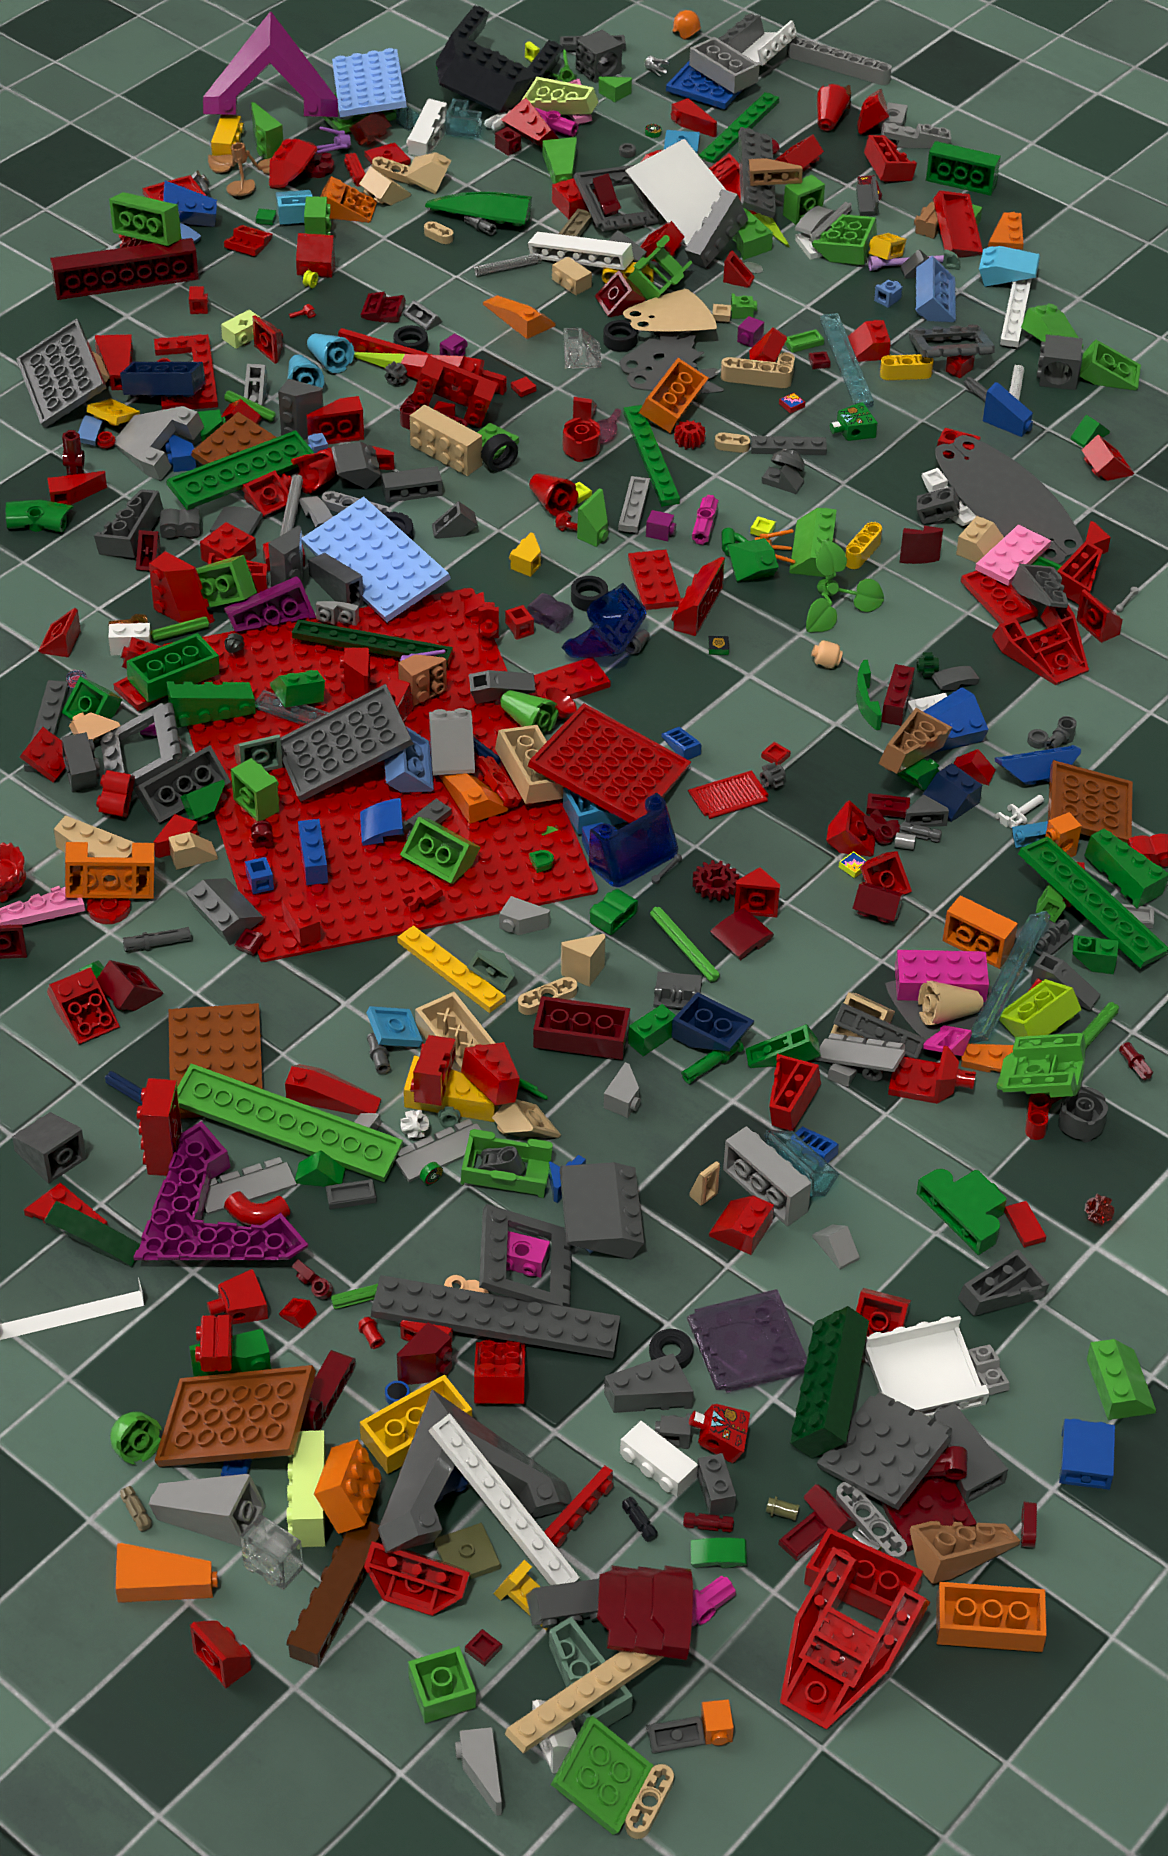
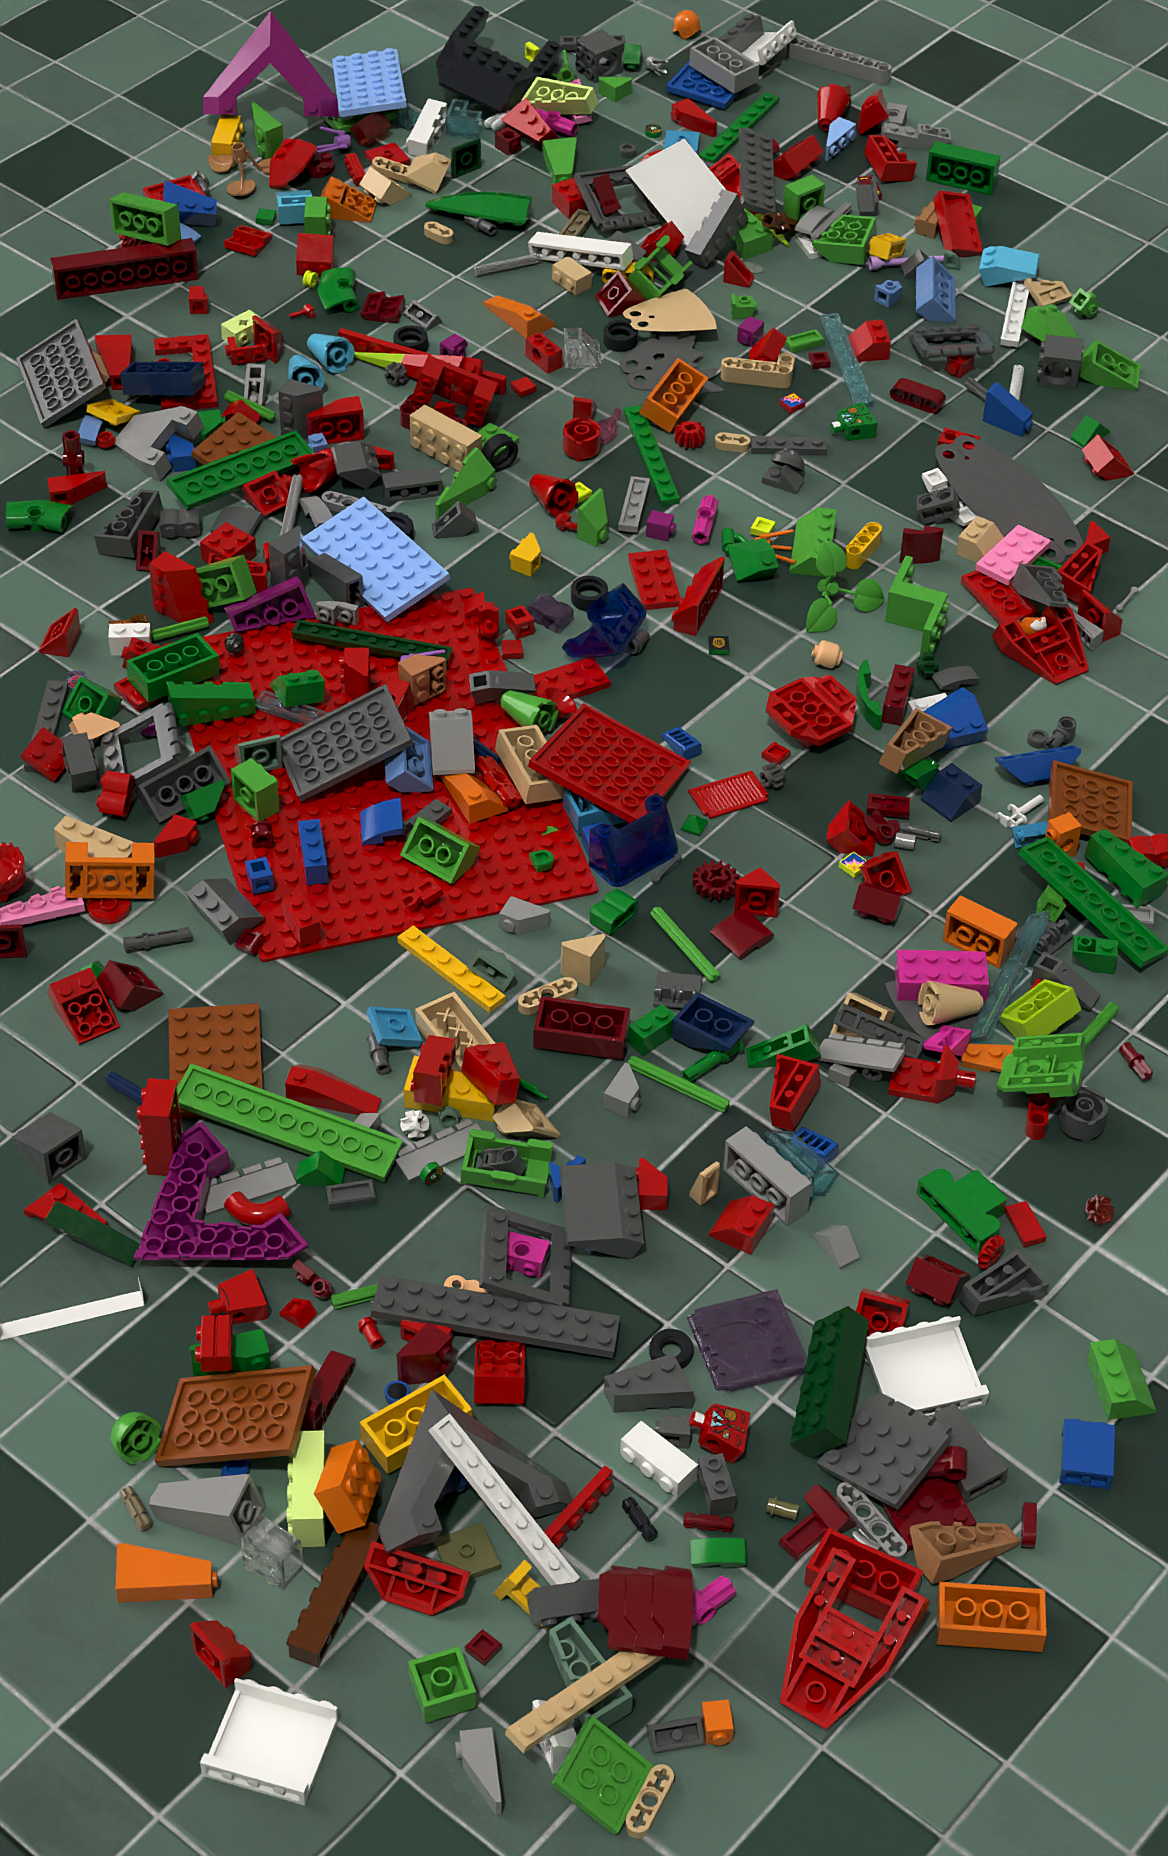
tan slope [169,832,218,870] -> none
tan plate [712,304,731,322] -> none
medium nougat slope [749,158,803,186] -> none
yellow beam [880,354,934,380] -> none
dark grey slope [905,794,949,827] -> none
red slope [953,749,996,786] -> none
light grey slope [968,1344,1009,1395] -> none
orange wing [988,212,1024,249] -> none
none -> white panel [200,1678,338,1806]
none -> red bracket [225,337,268,365]
none -> green panel [318,267,359,312]
none -> bright green wedge [435,447,496,519]
none -> dark green slope [451,137,481,179]
none -> red tile [501,639,523,659]
none -> red brick [525,332,562,374]
none -> green slope [623,43,642,70]
none -> bright green axle [628,1055,730,1112]
none -> red slope [635,1158,667,1210]
none -> green slope [681,814,708,836]
none -> reddish brown piece [761,212,799,235]
none -> red piece [766,675,857,748]
none -> light blue slope [825,117,856,161]
none -> bright green bracket [885,556,950,658]
none -> dark red beam [890,378,946,414]
none -> dark red slope [905,1254,971,1306]
none -> red gear [978,1235,1005,1271]
none -> hair [1017,617,1047,636]
none -> tan wing [1024,278,1072,306]
none -> bright green brick [1069,288,1101,319]
none -> light grey slope [1073,612,1104,652]

